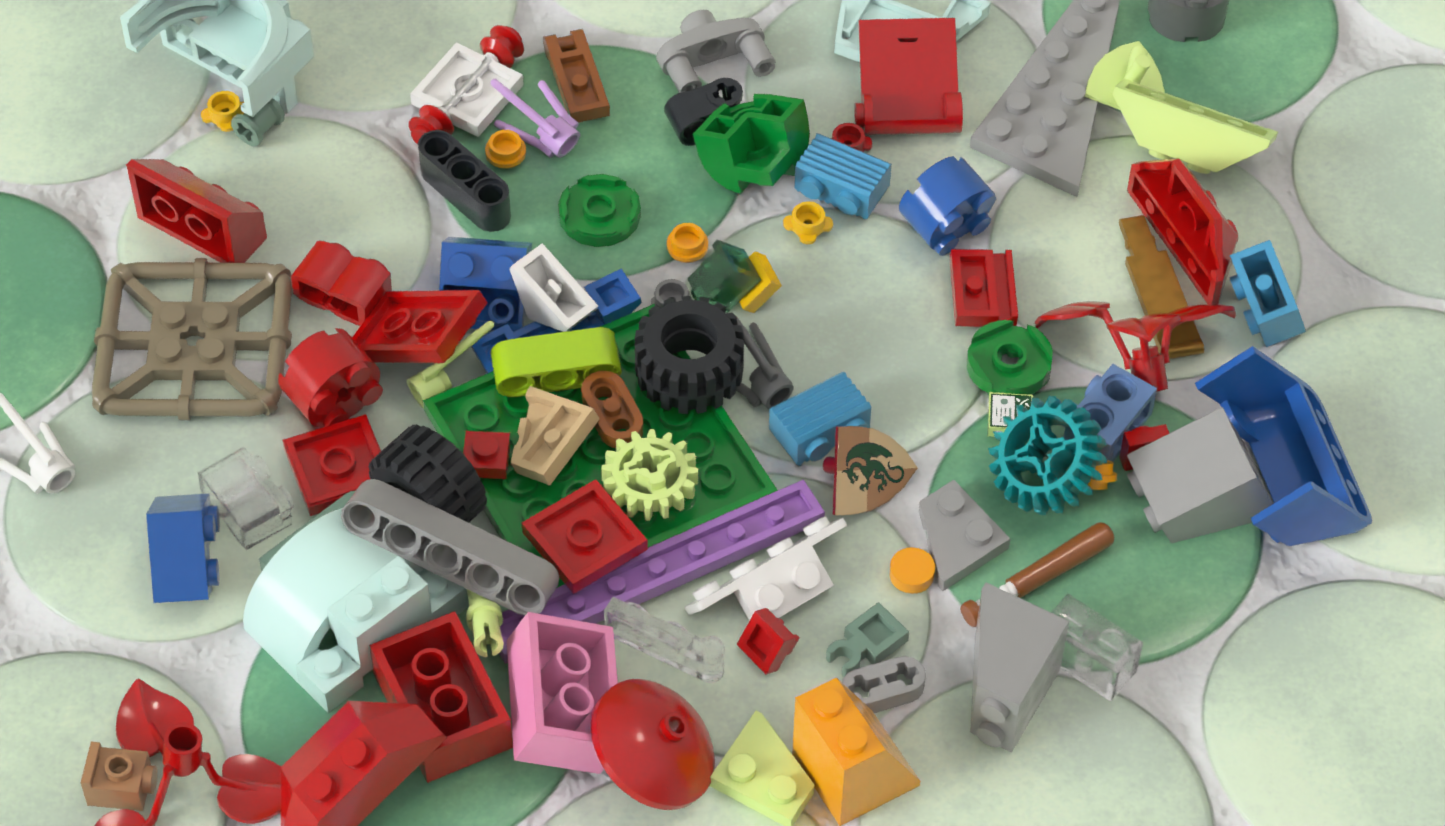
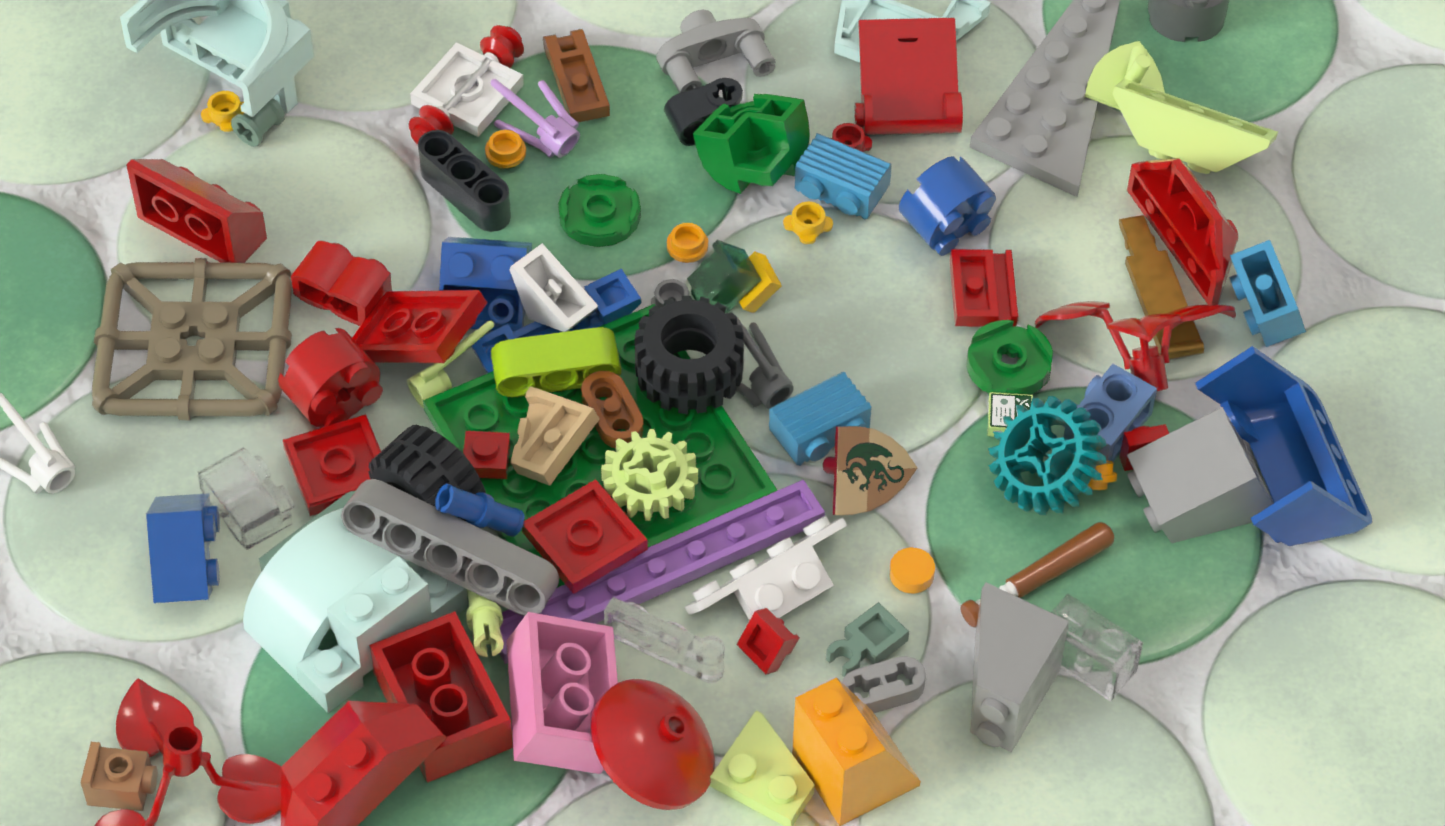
light grey wing [919,480,1010,591] -> none
none -> blue pin [435,484,524,537]

